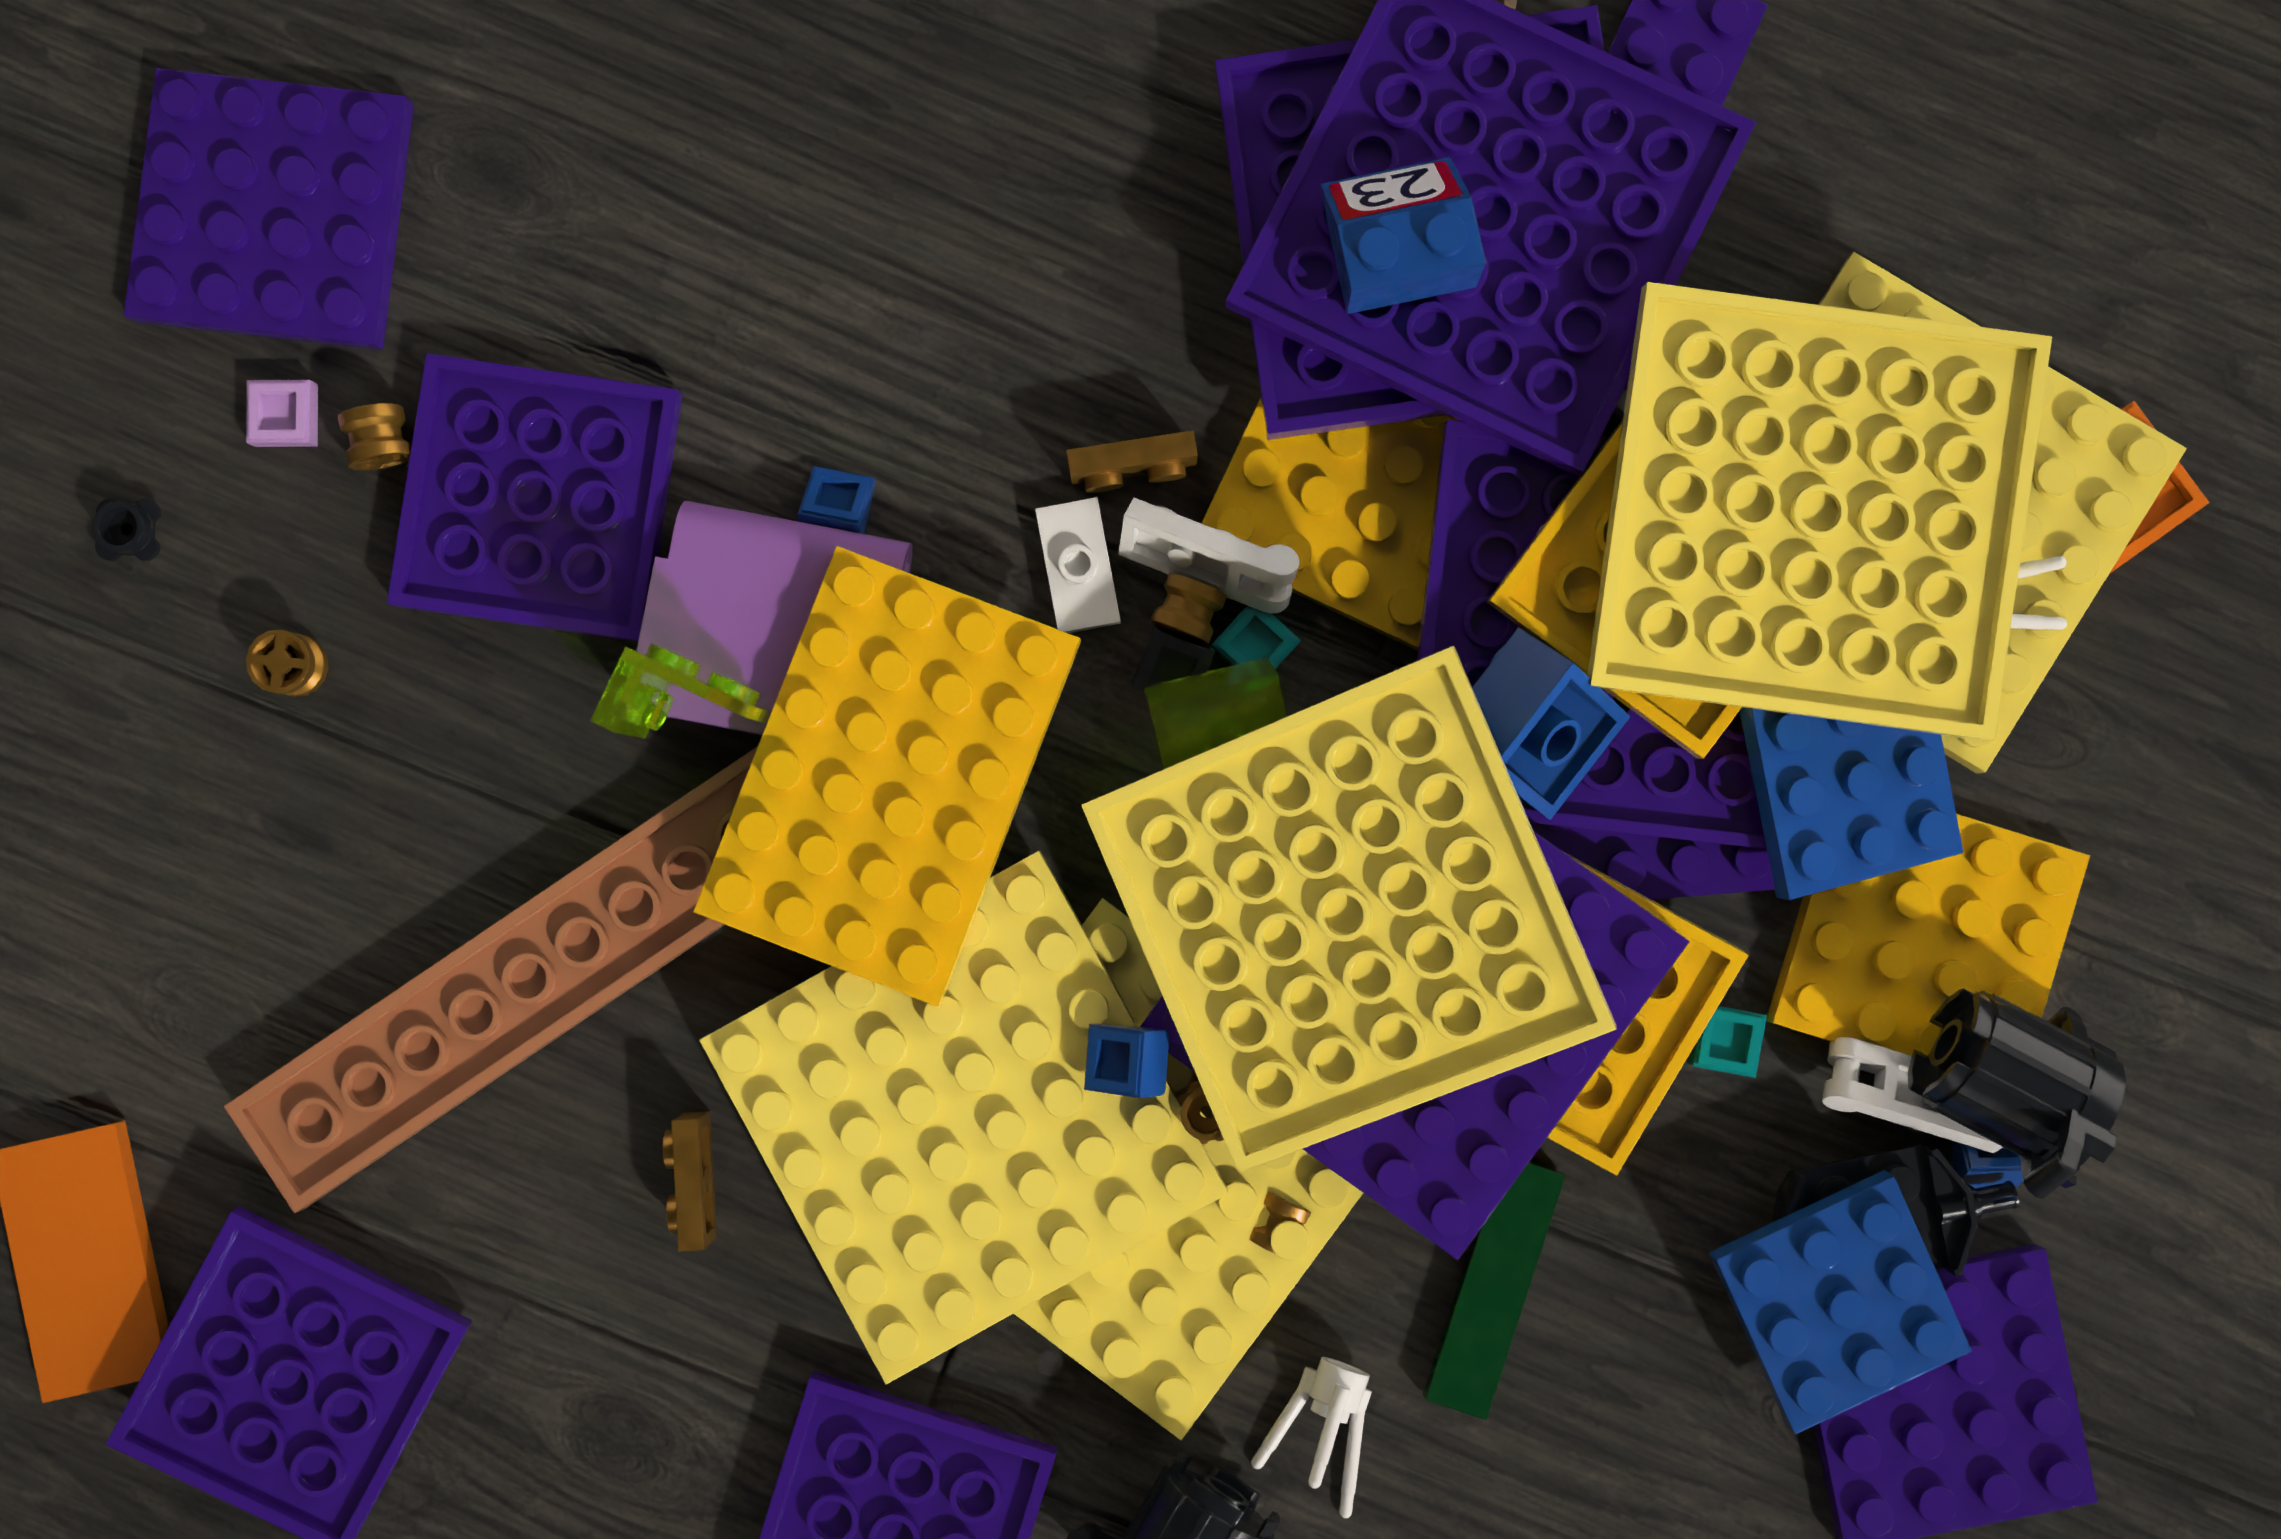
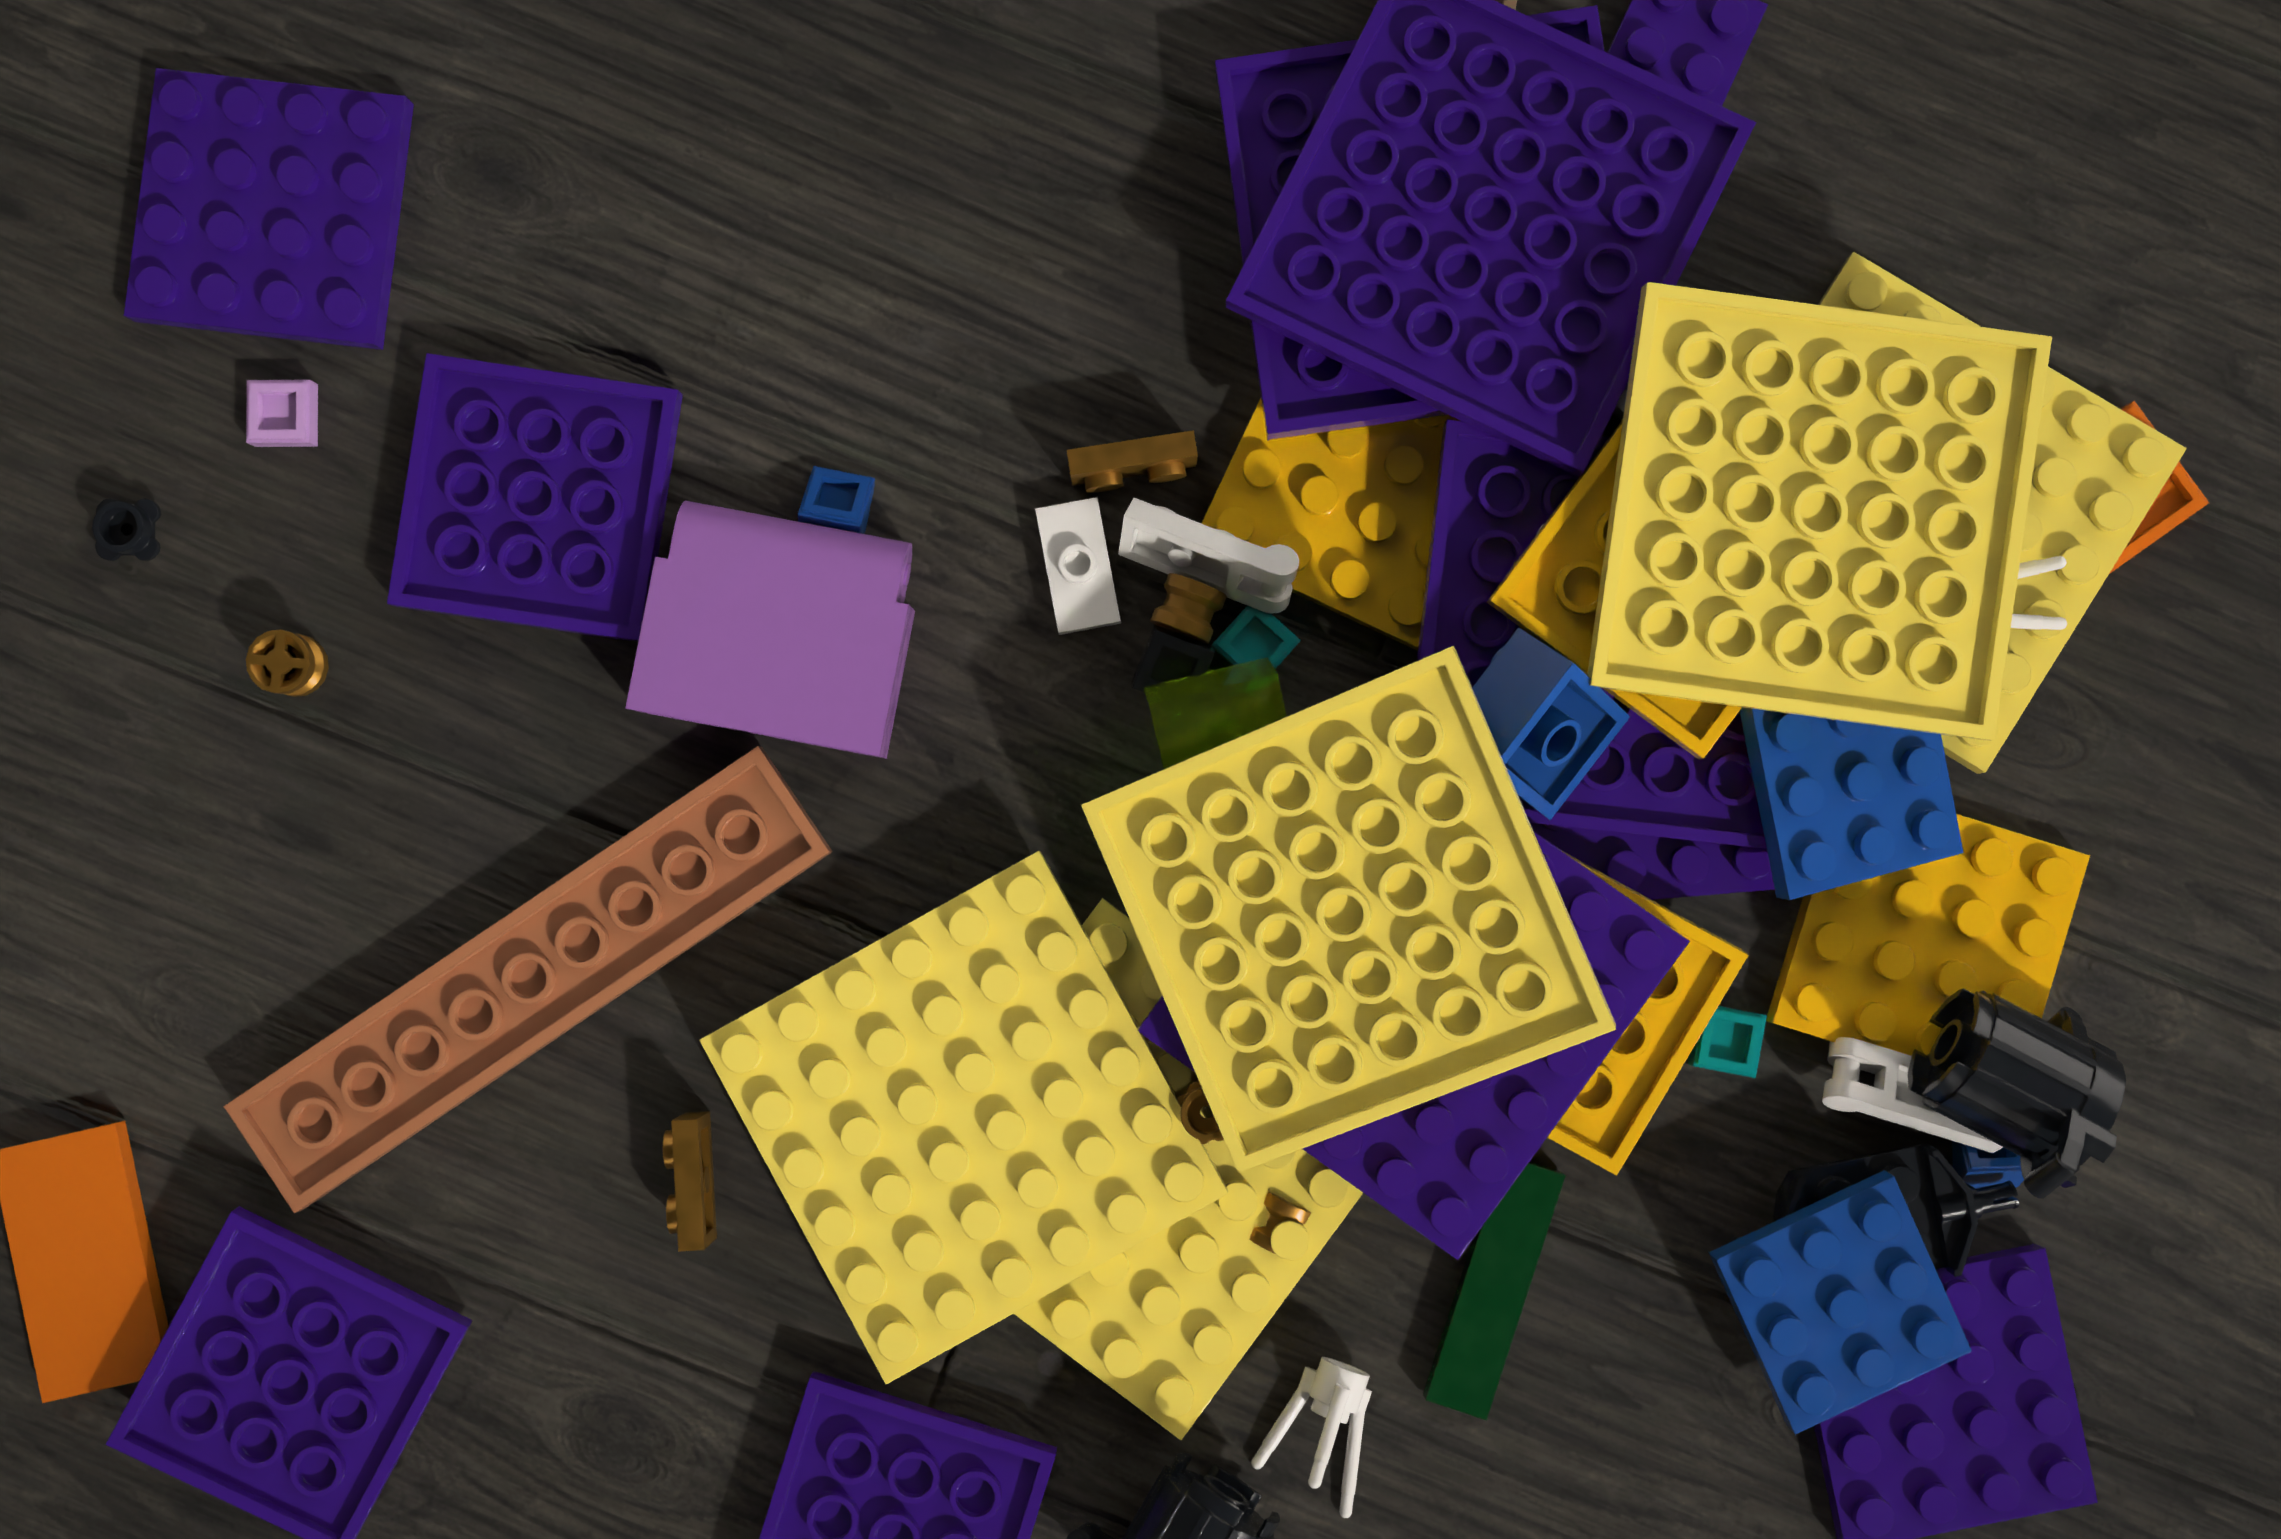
pearl gold wheel [338,403,411,471] -> none
clear neon green bracket [590,643,771,739] -> none
yellow plate [693,546,1081,1007] -> none
blue slope [1084,1024,1169,1098] -> none
blue slope [1320,157,1486,314] -> none

